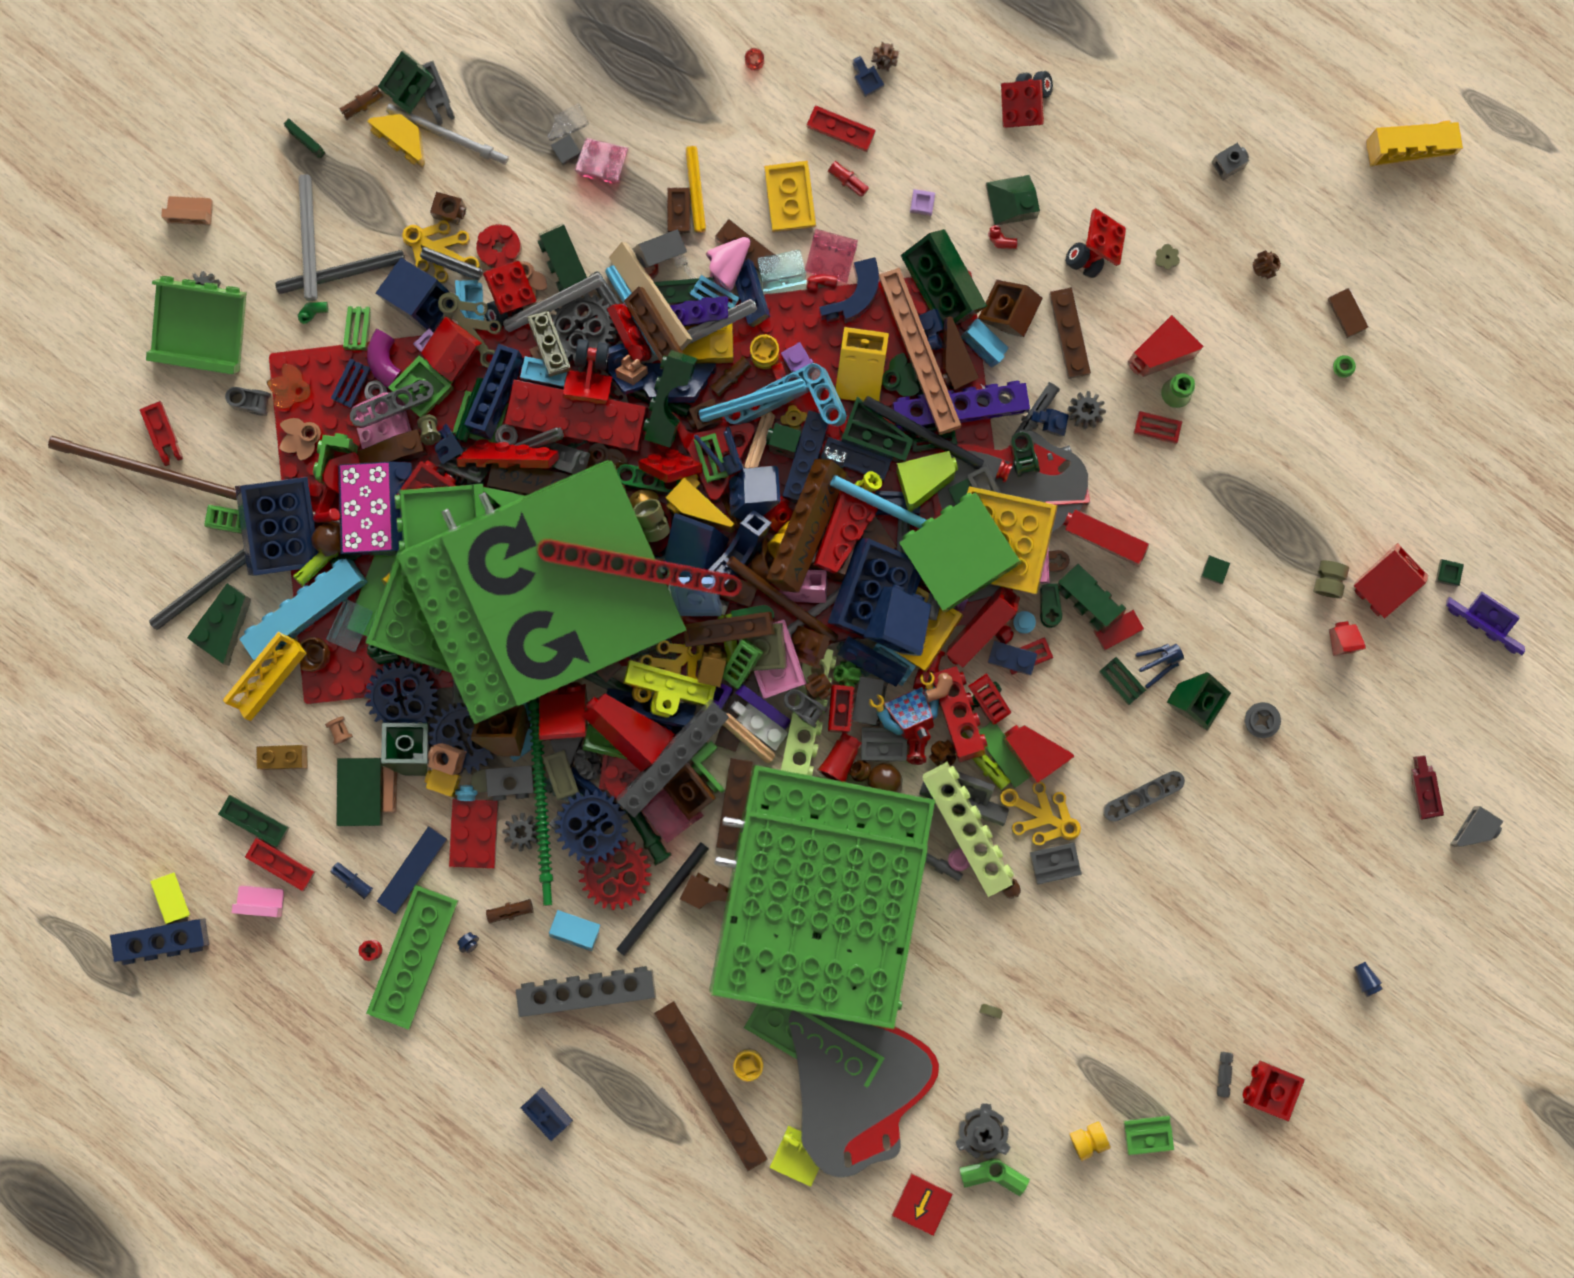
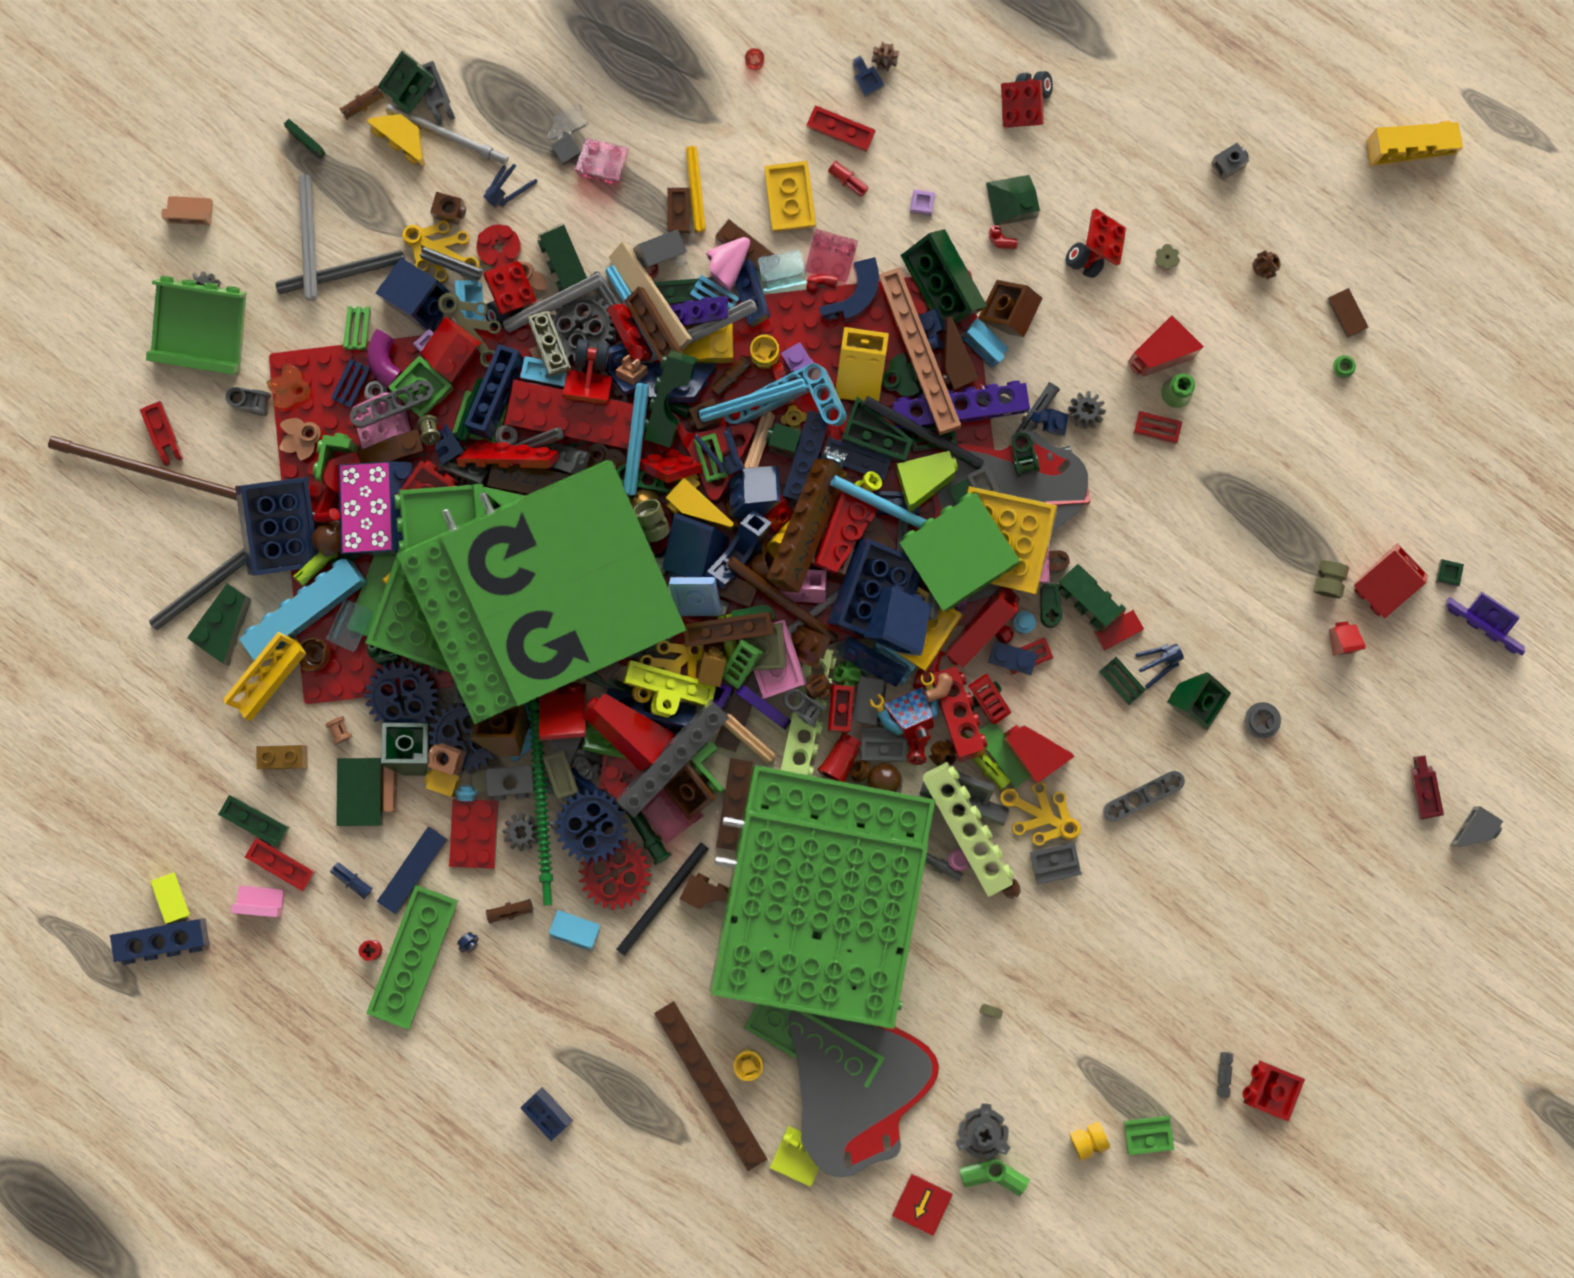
bright green slope [204,505,242,534] -> none
green arm [298,302,329,324] -> none
dark grey brick [516,966,656,1017] -> none
red beam [537,539,741,596] -> none
white hinge [730,701,788,751] -> none
red bush [995,460,1013,482] -> none
reddish brown plate [1049,287,1091,379] -> none
red slope [1063,509,1149,567] -> none
dark green tile [1201,555,1230,585] -> none
dark blue cone [1353,961,1383,997] -> none
none -> dark blue plant [483,164,538,208]
none -> medium azure axle [624,383,649,496]

